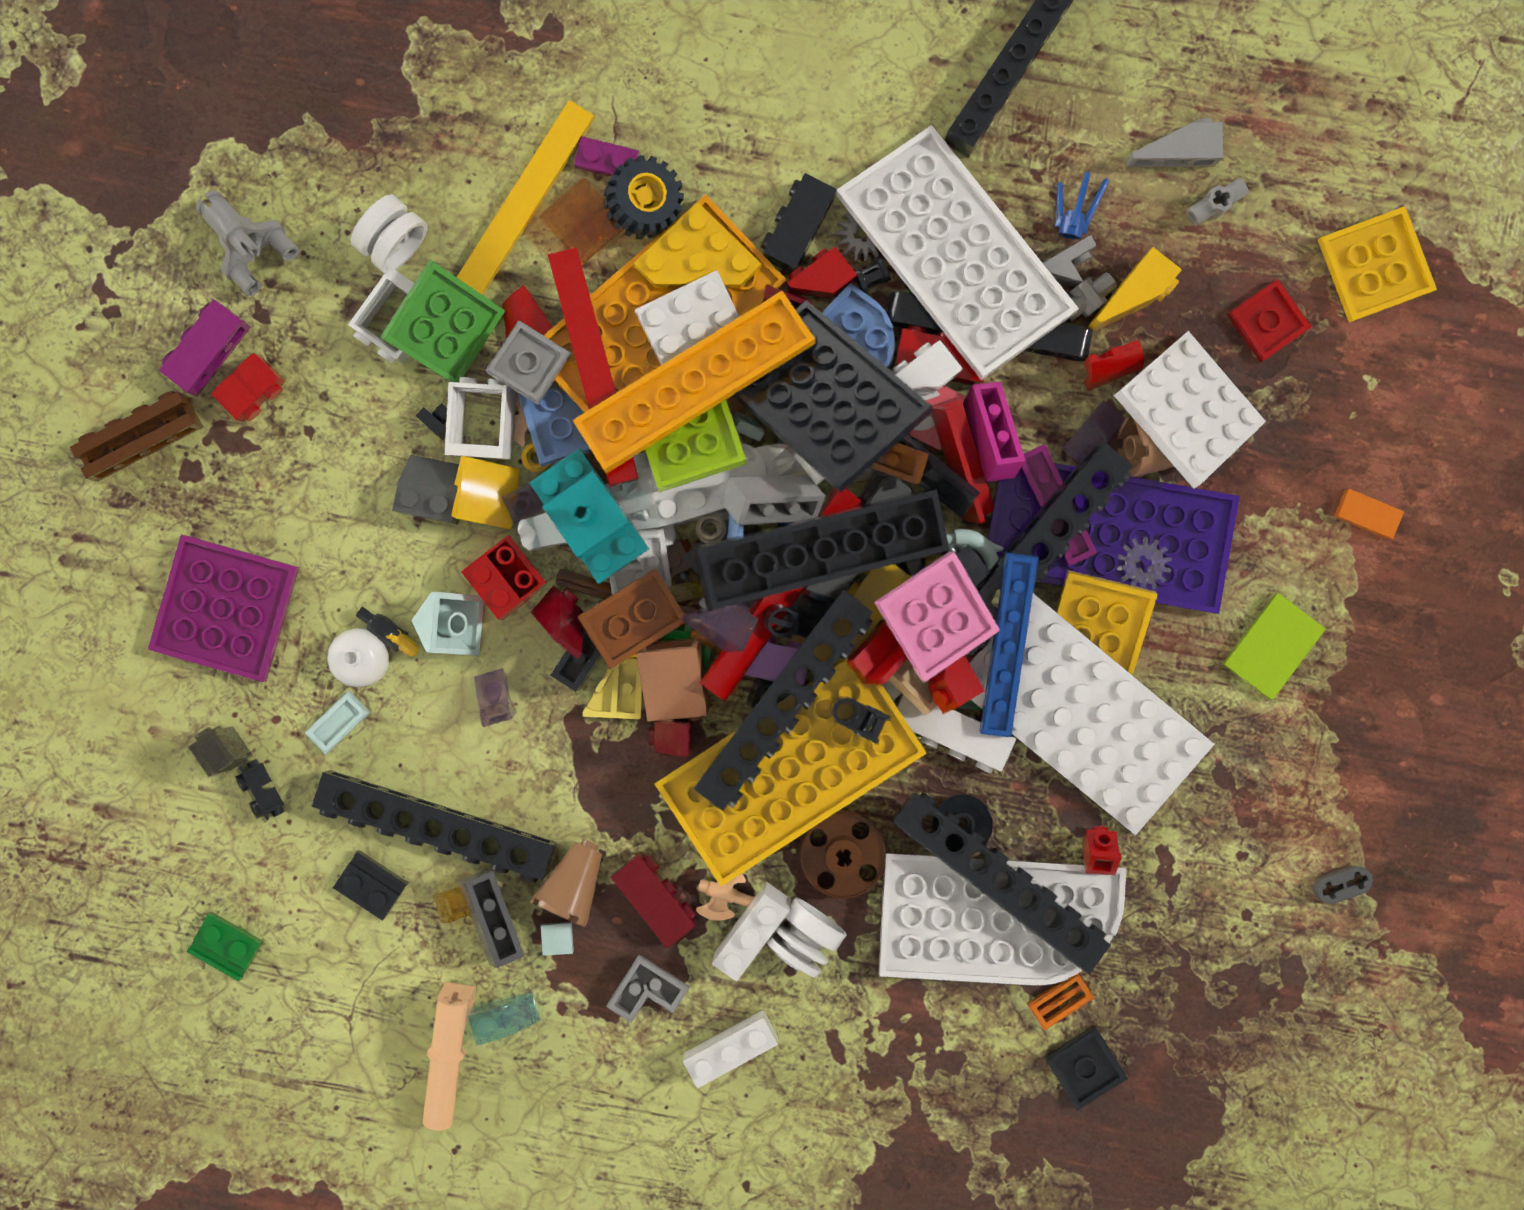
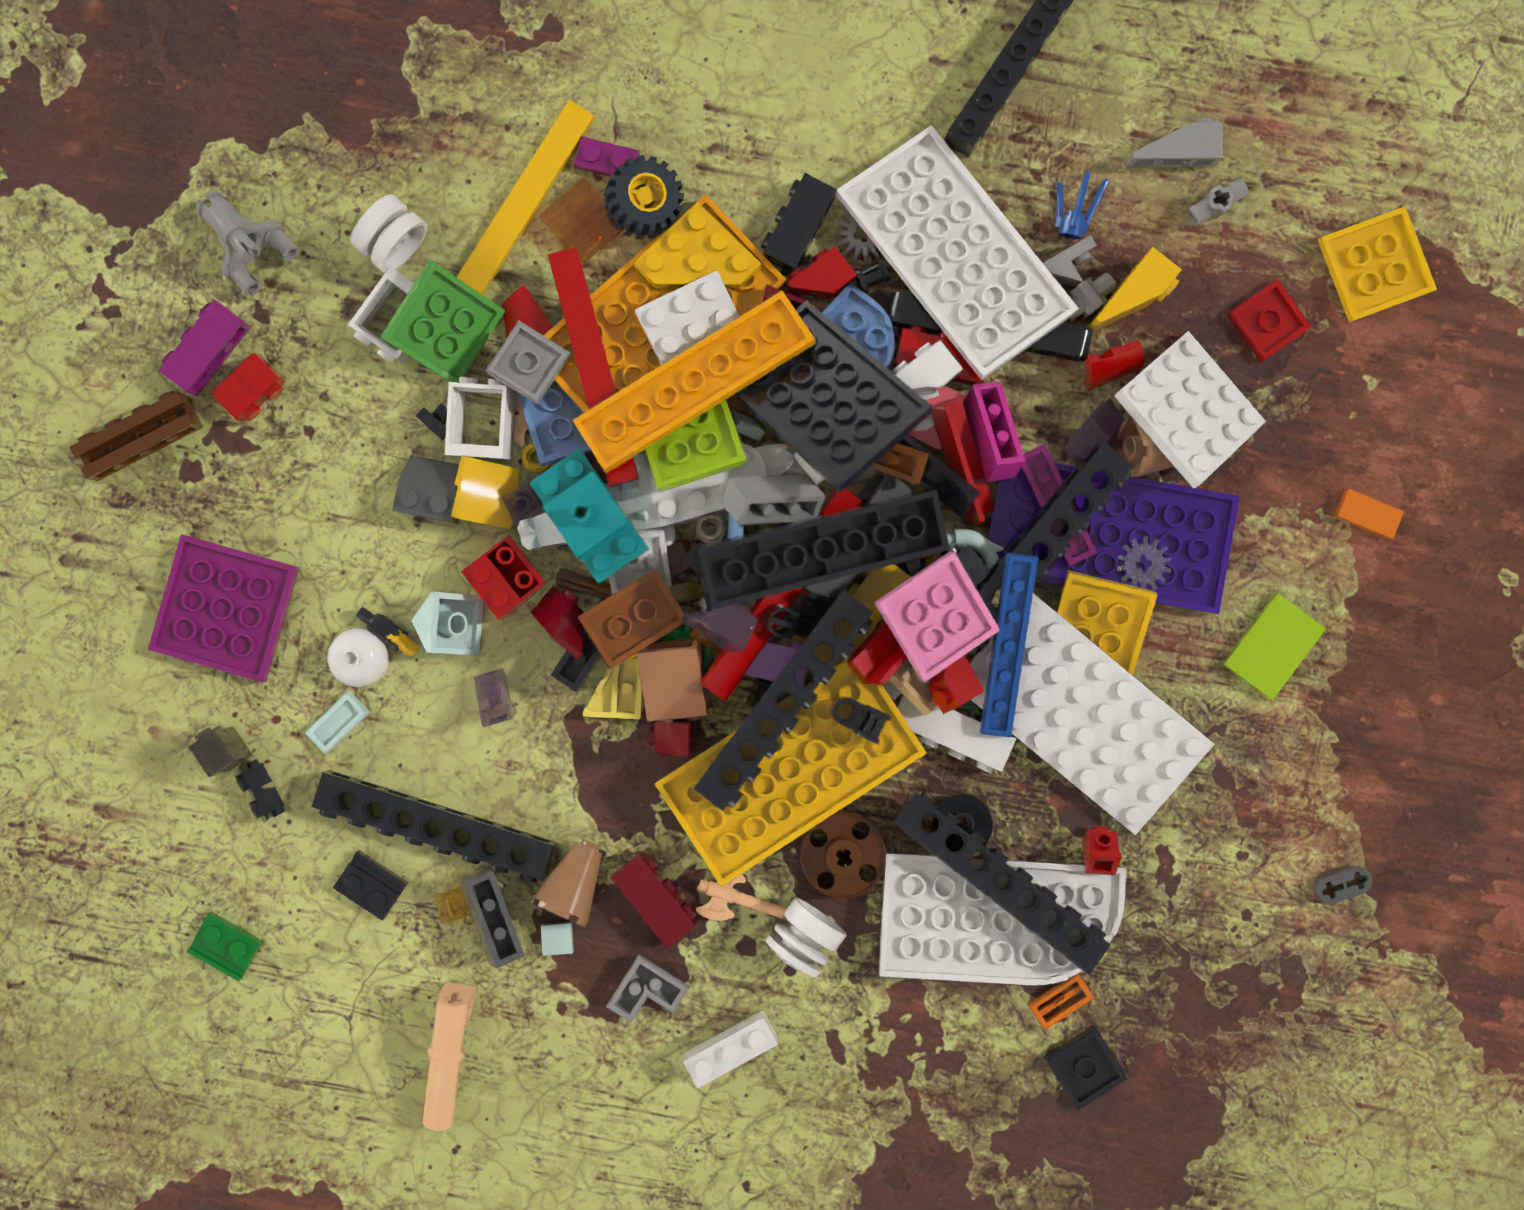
clear light blue slope [468,991,540,1046] -> none
white brick [712,882,791,982] -> none

